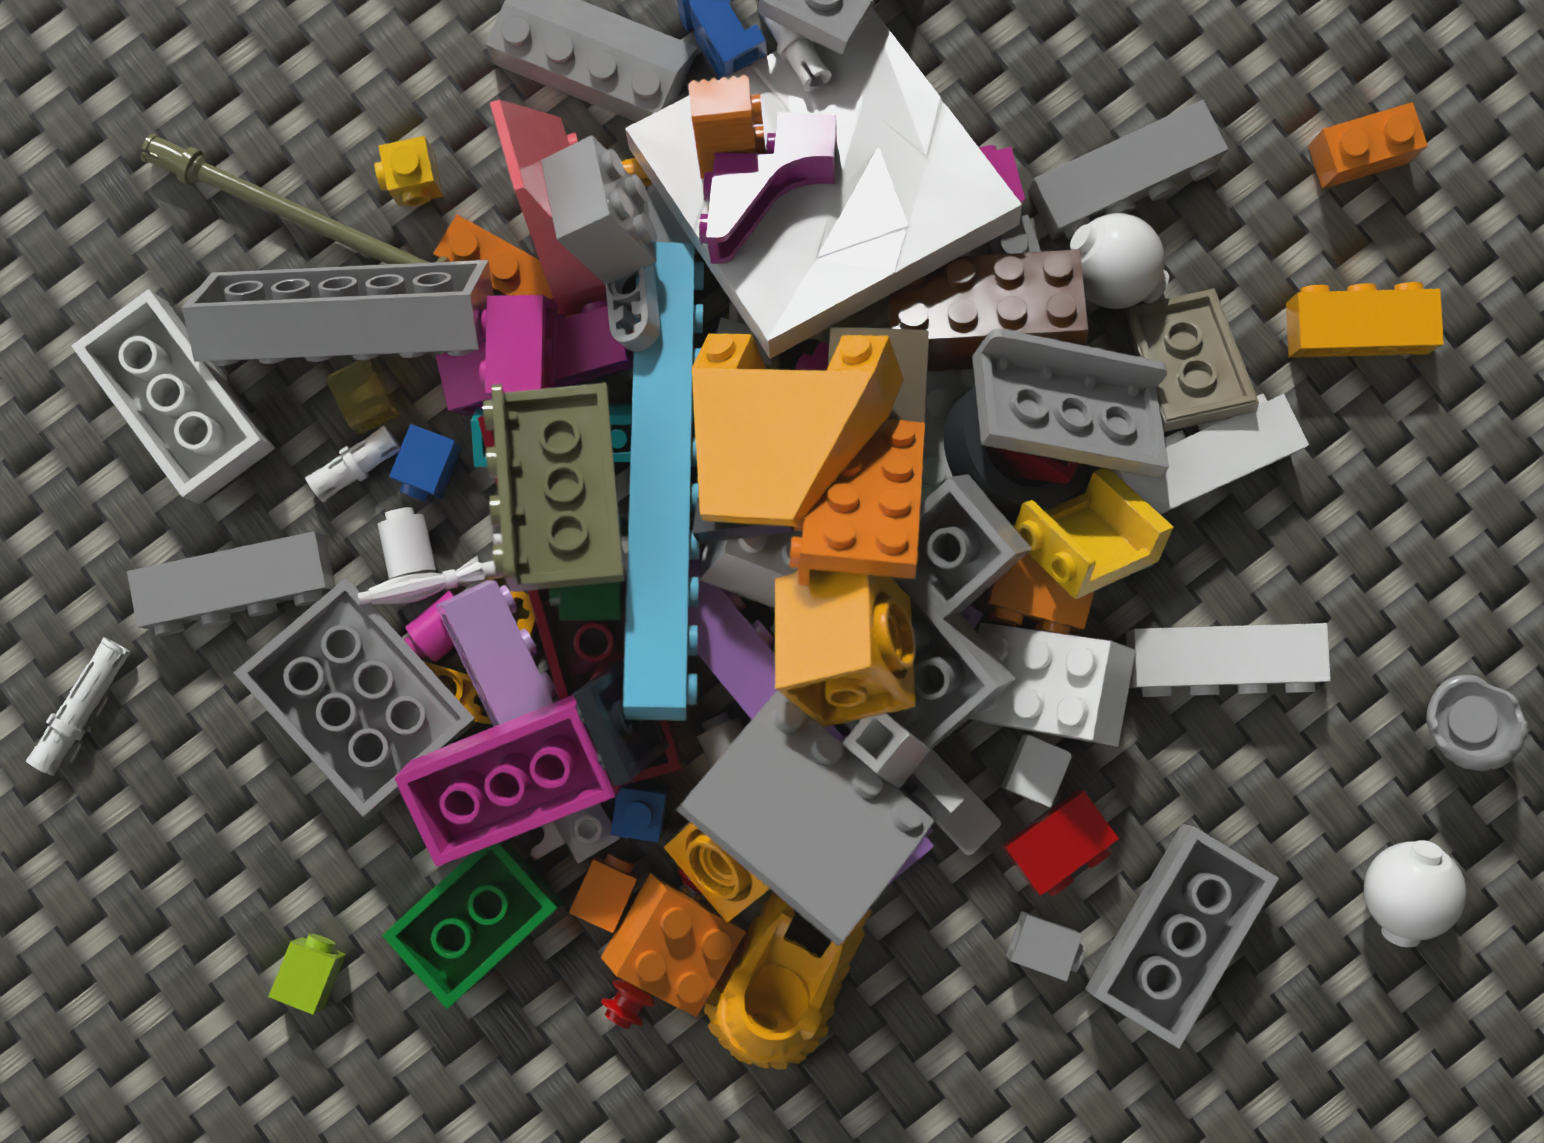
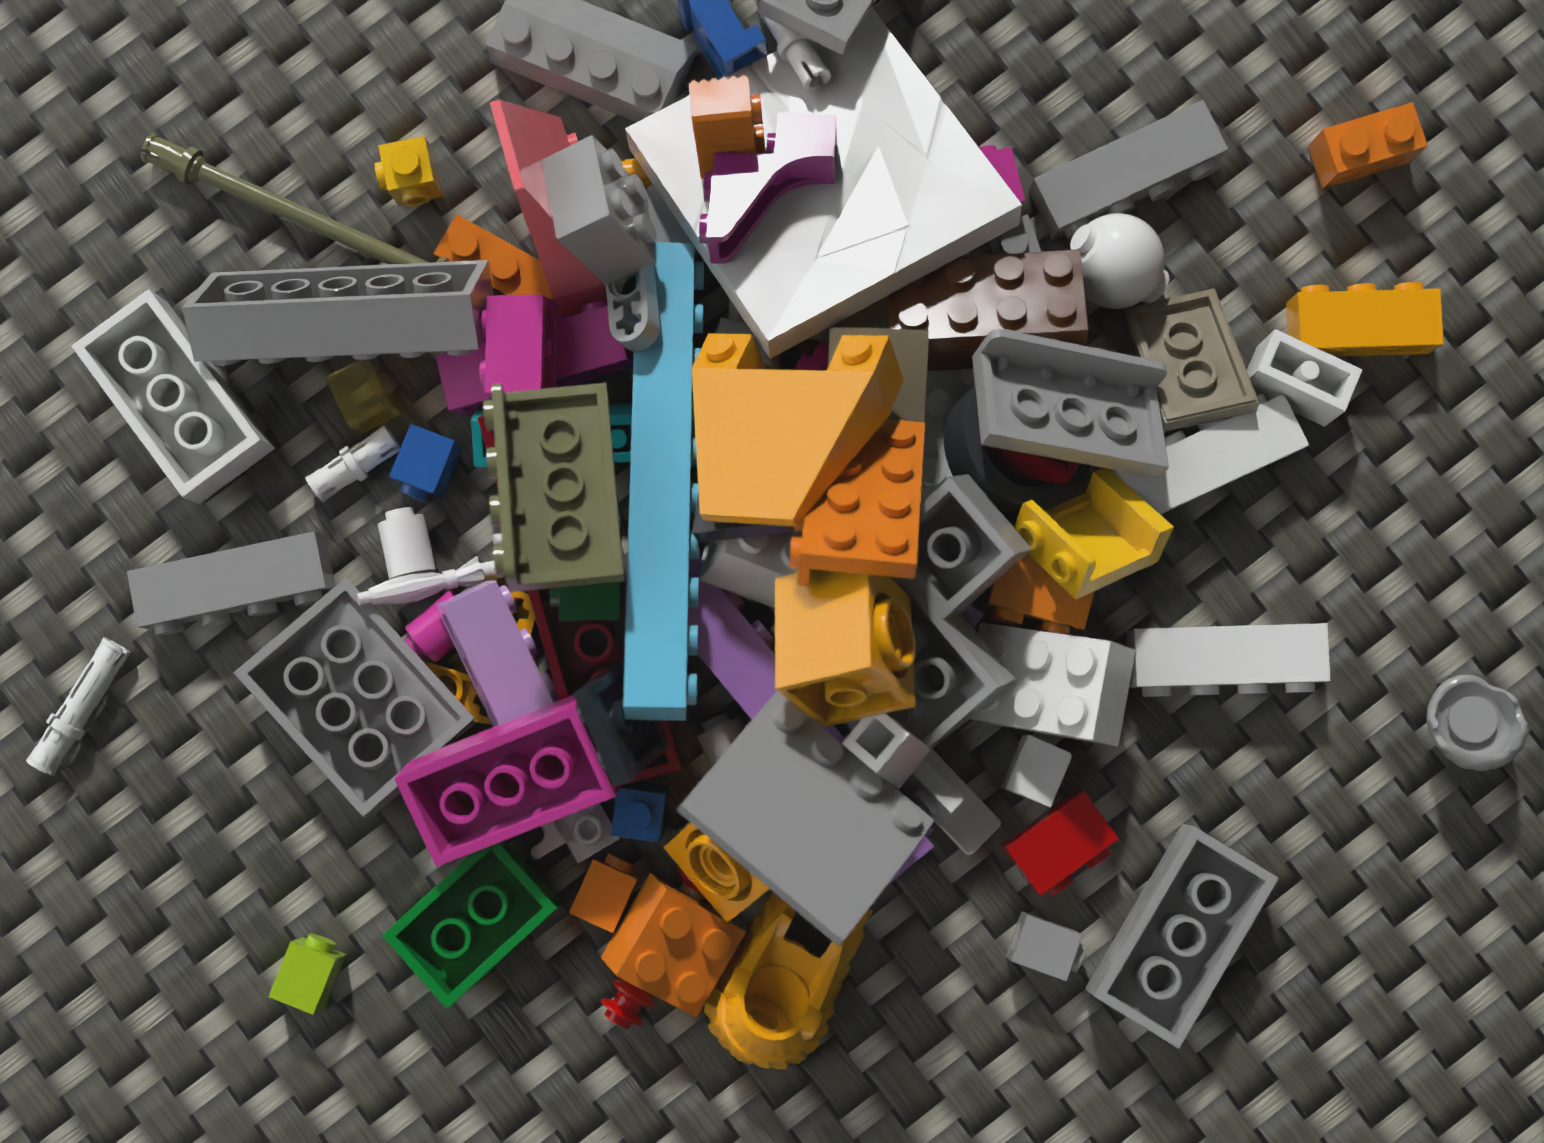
white brick [1364,840,1466,947] -> none
none -> white brick [1247,329,1362,427]

